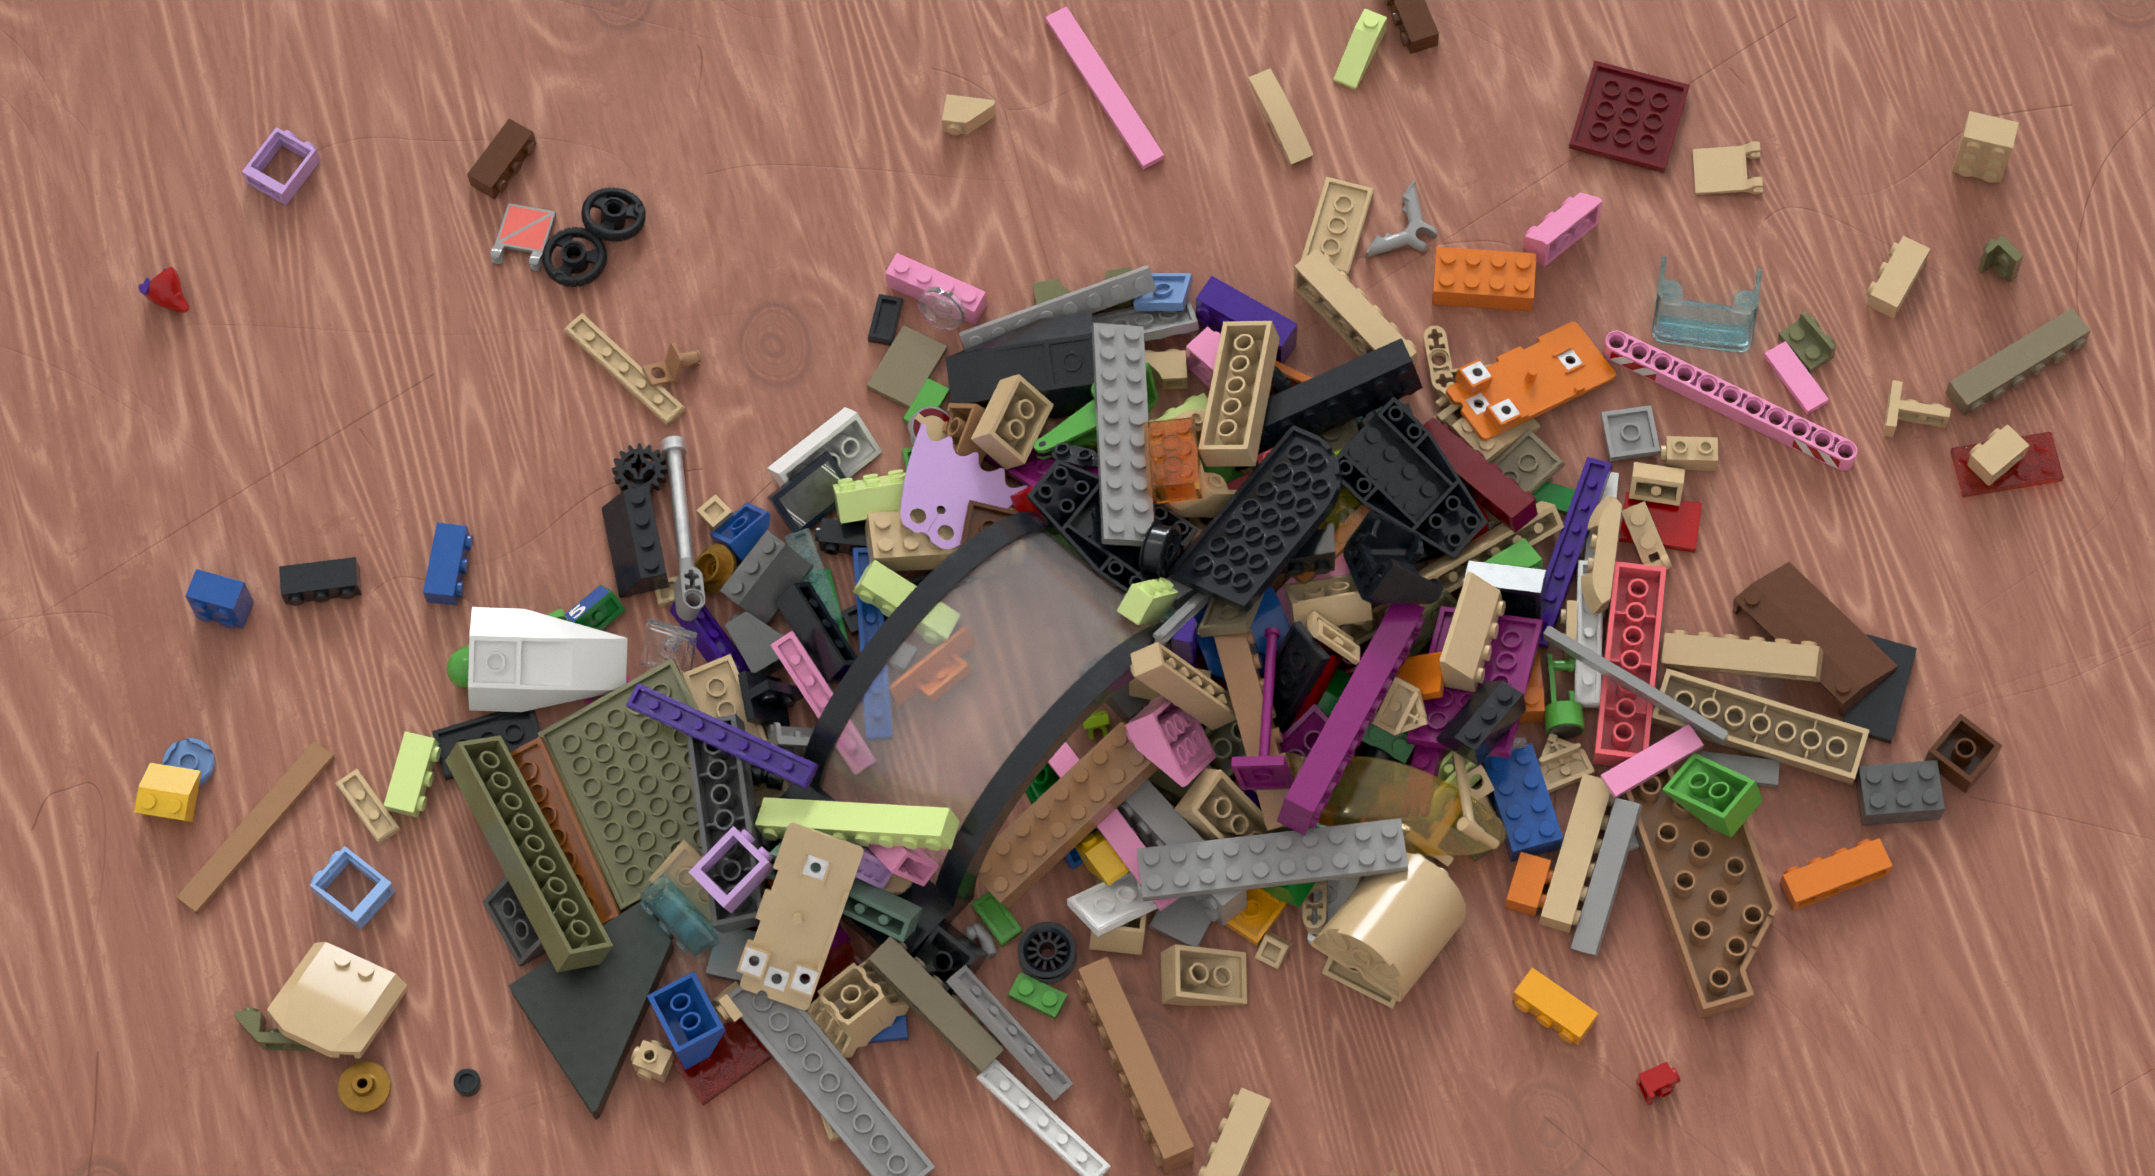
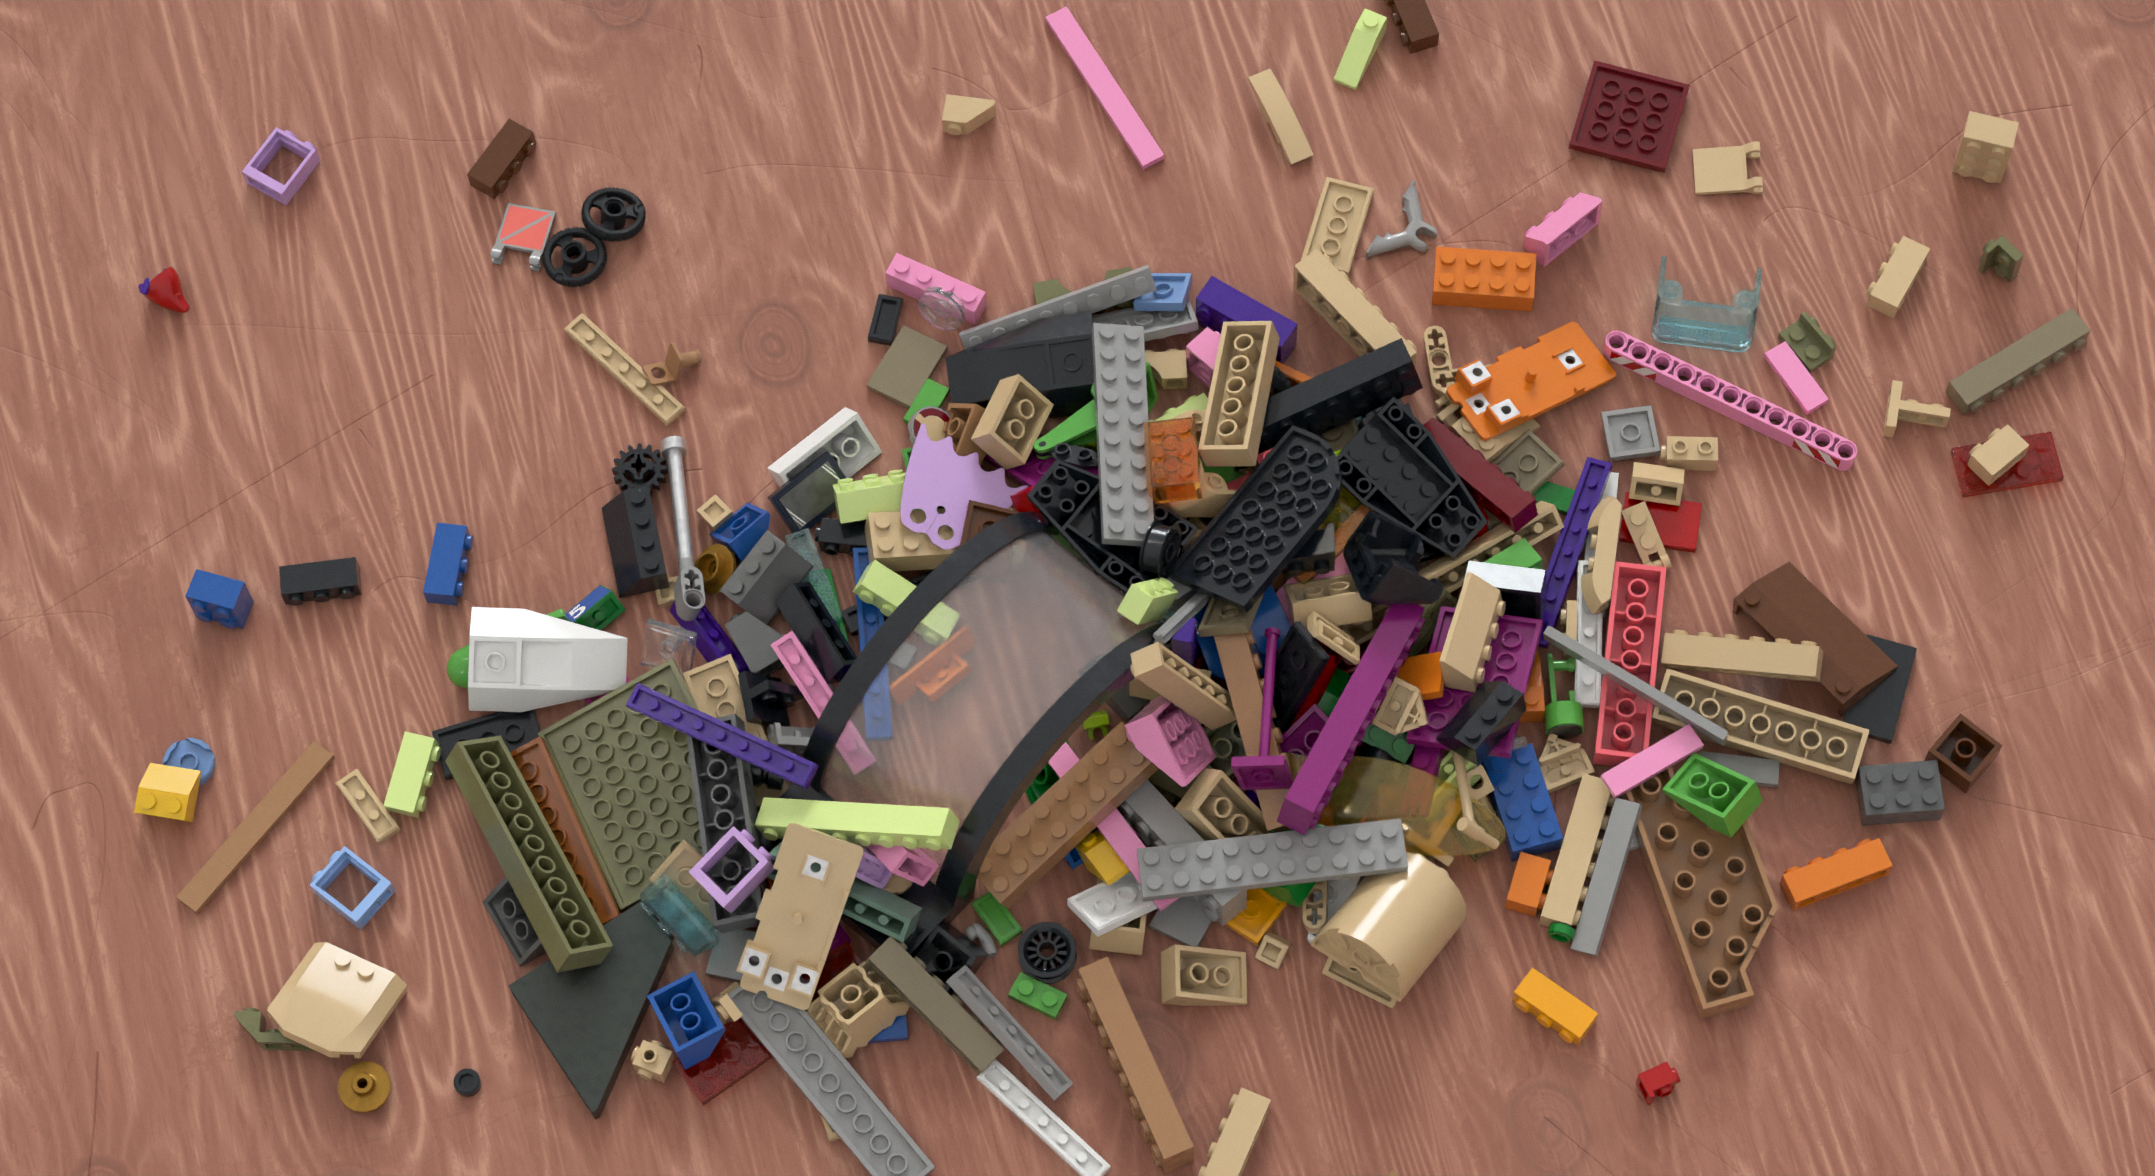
none -> green tile [1547,922,1575,943]

